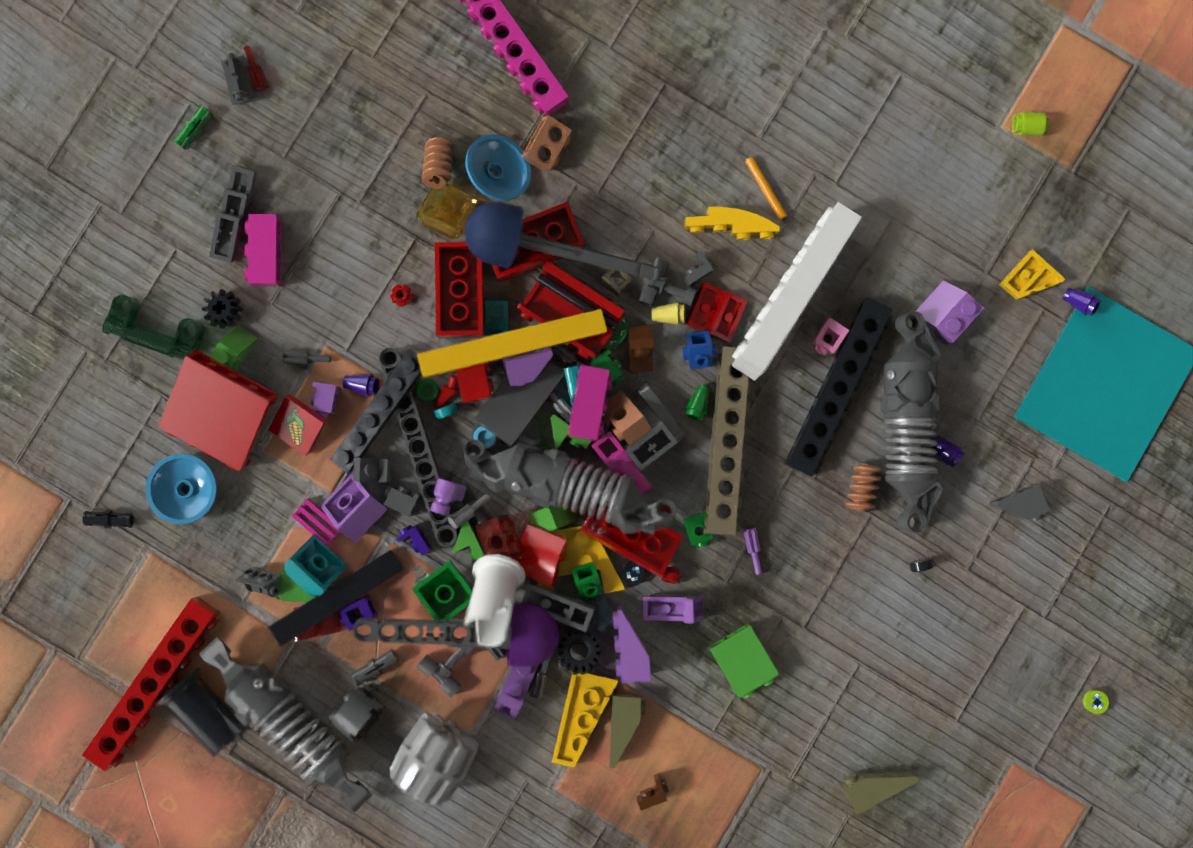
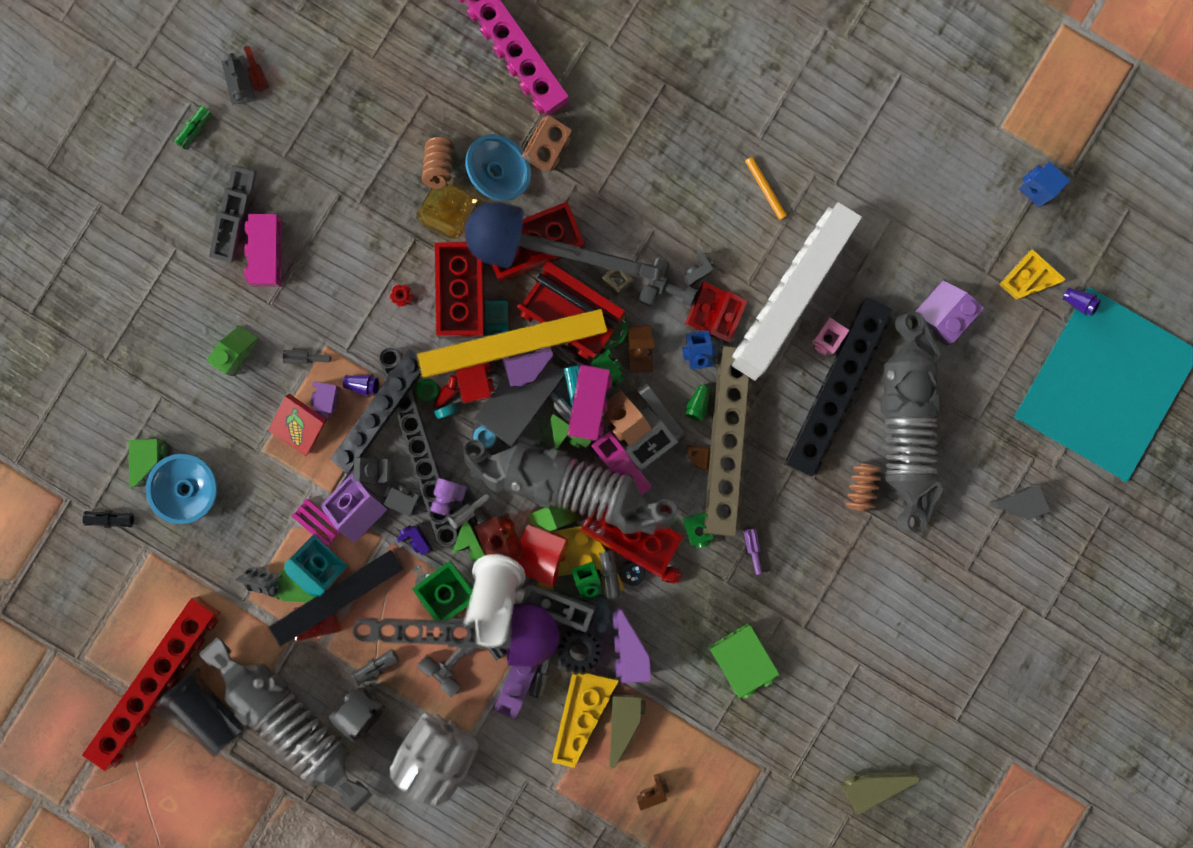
clear green piece [102,294,205,360] -> none
panel [158,350,279,471] -> none
black gear [202,289,243,329] -> none
dark purple brick [339,594,378,631] -> none
medium lavender bracket [643,595,705,623] -> none
light yellow cone [652,302,686,325] -> none
yellow slope [684,207,780,241] -> none
black tile [909,558,934,572] -> none
dark purple cone [932,435,965,467] -> none
lime brick [1012,112,1049,136] -> none
lime tile [1083,689,1109,714] -> none
none -> bright green slope [129,439,168,487]
none -> dark grey axle [599,551,620,599]
none -> reddish brown tile [686,445,710,471]
none -> blue brick [1019,161,1070,207]

